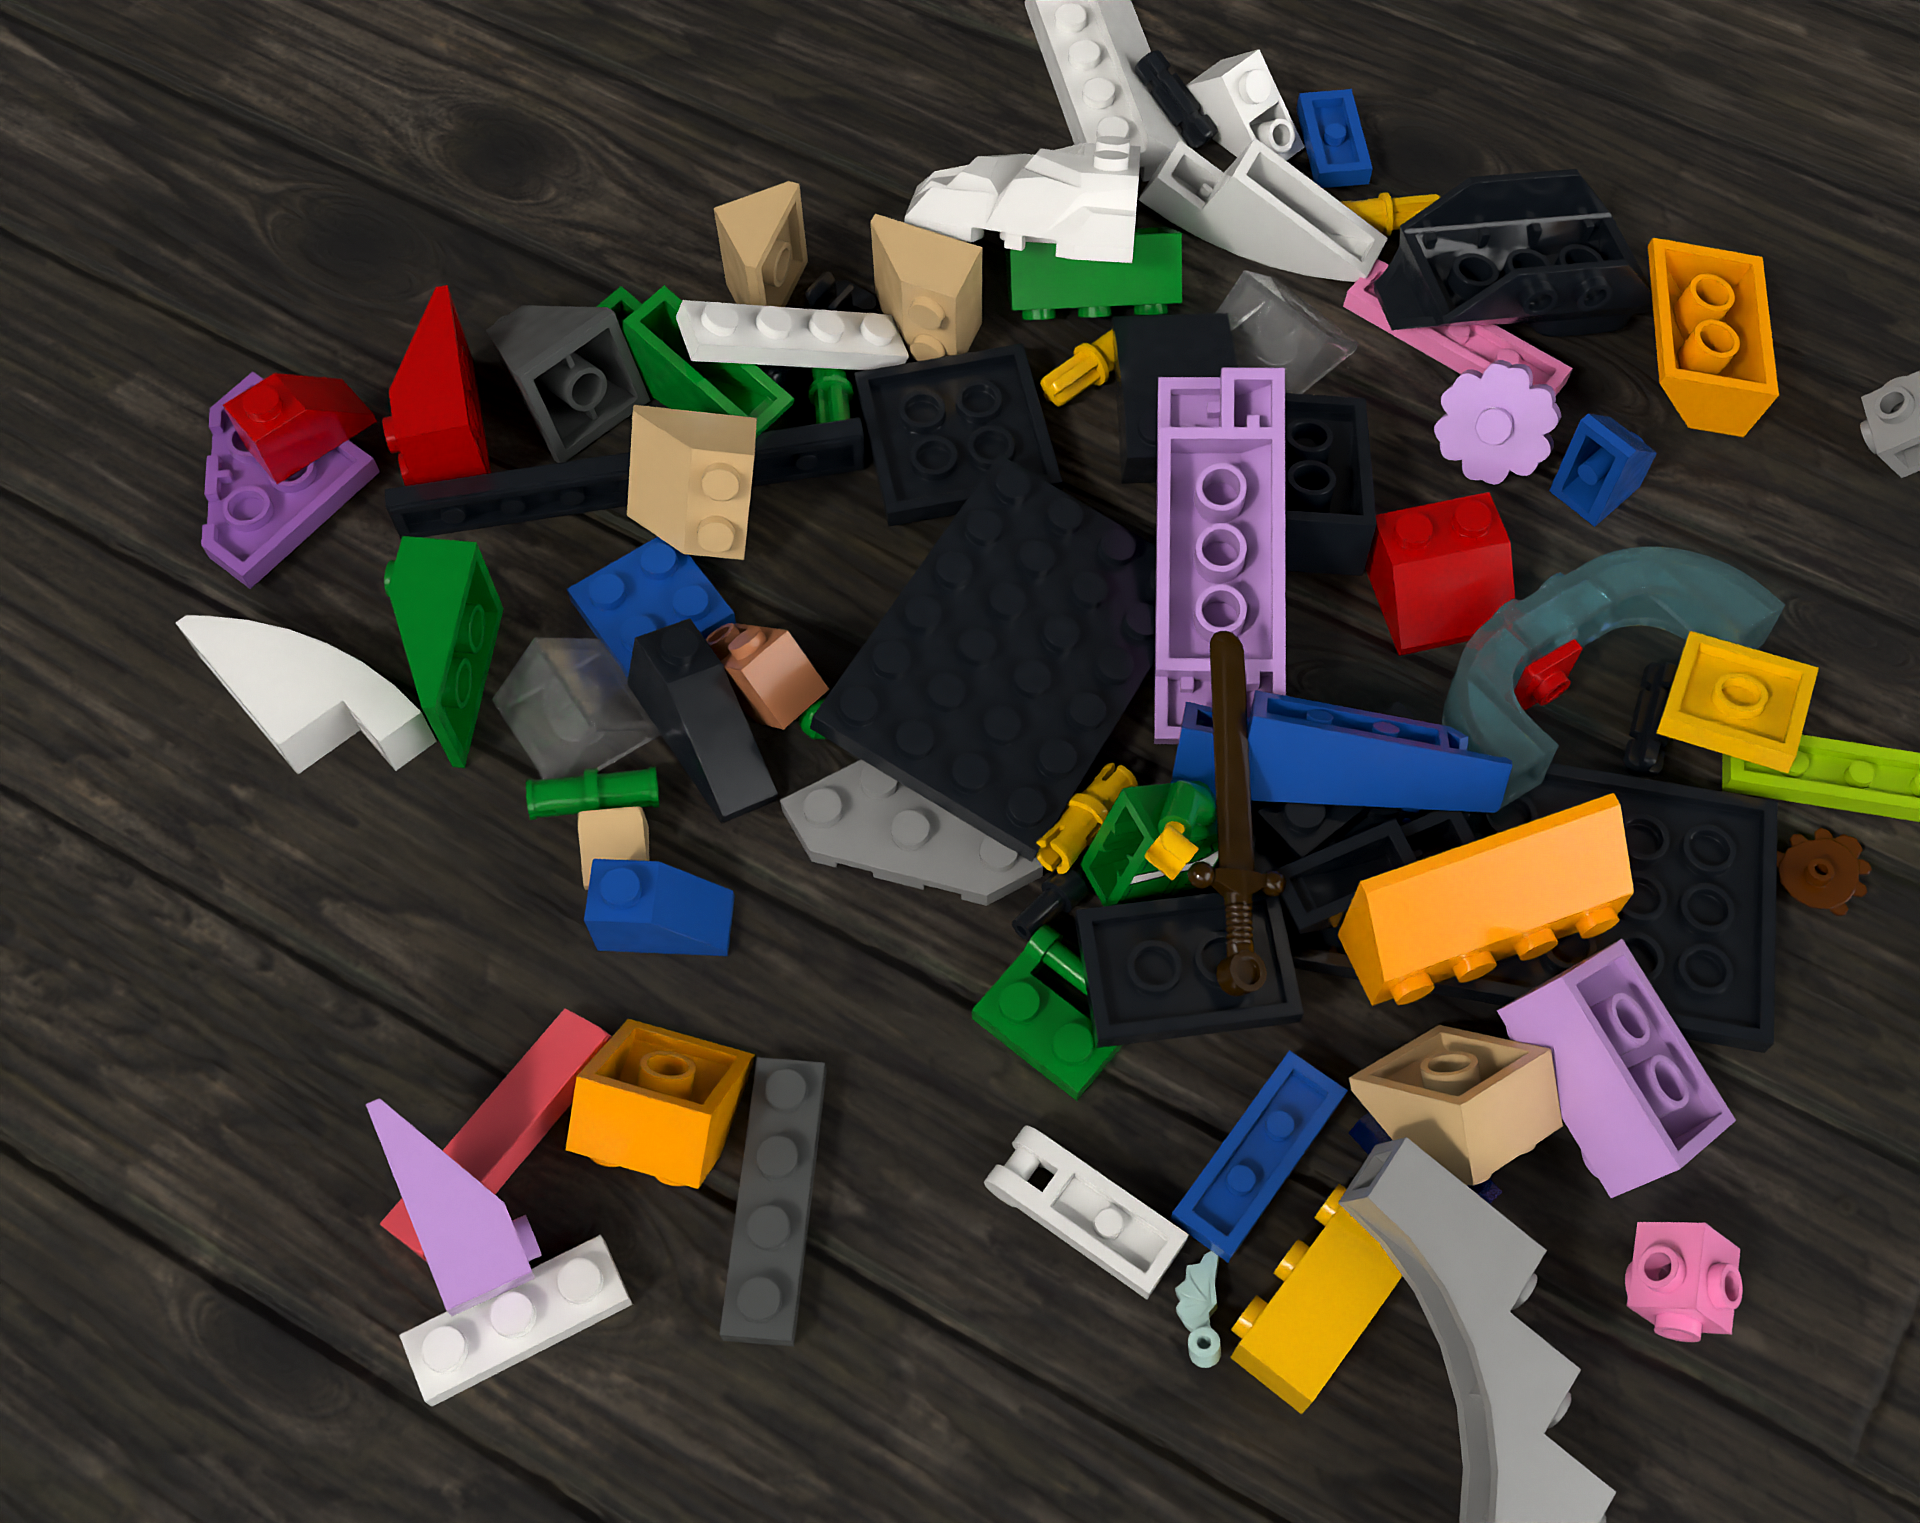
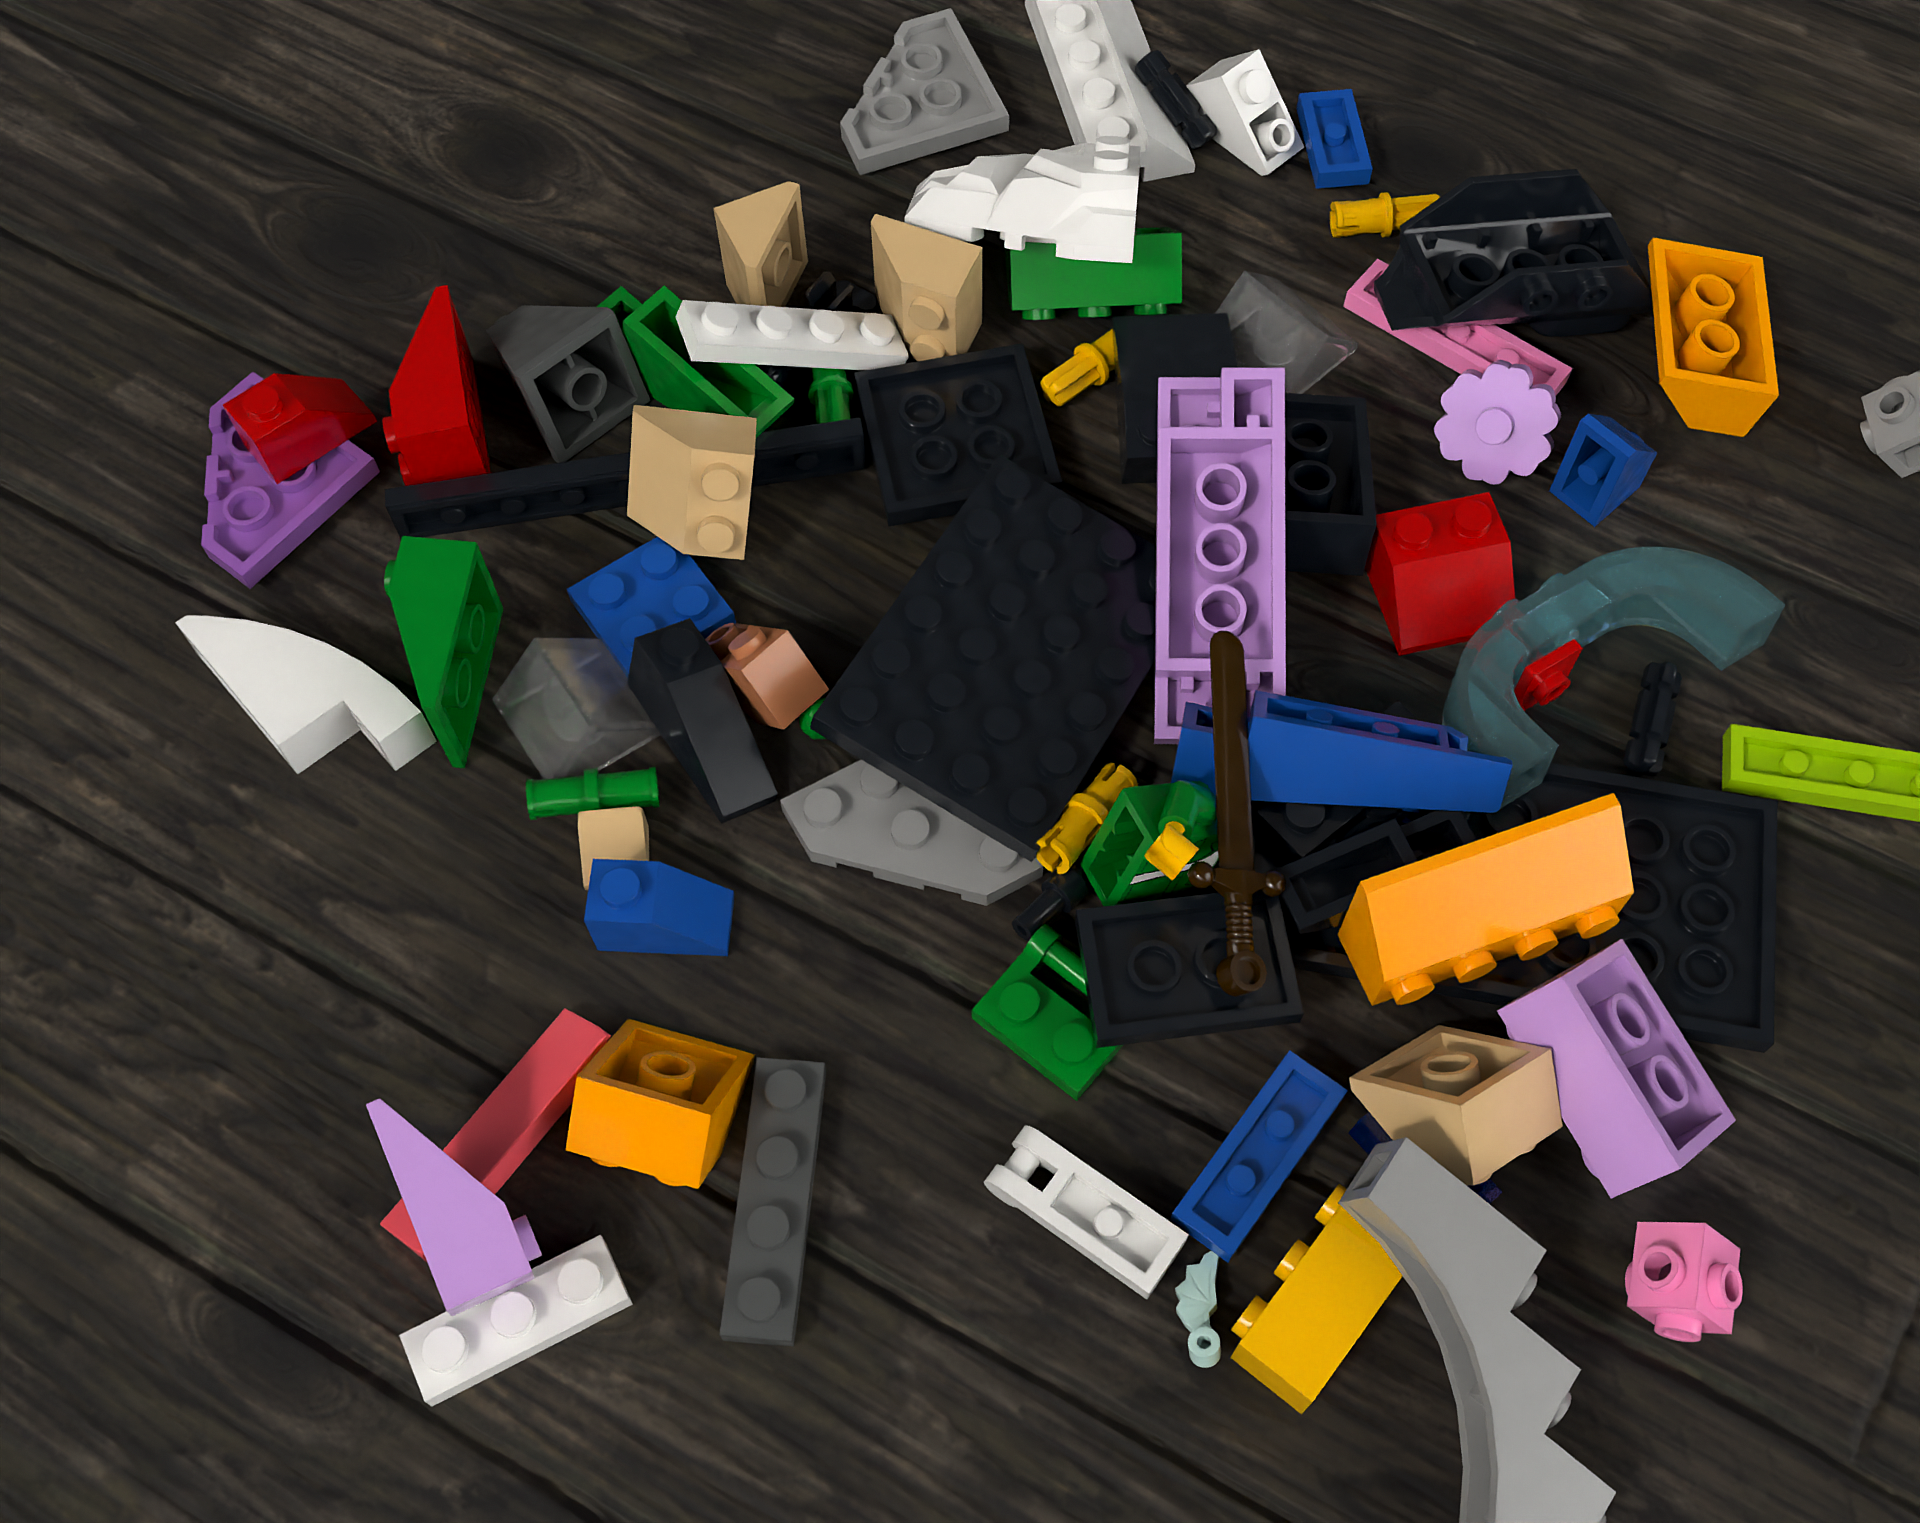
white slope [1138,138,1388,282] -> none
yellow plate [1656,631,1819,773] -> none
reddish brown piece [1777,828,1872,916] -> none
none -> light grey plate [840,8,1009,175]

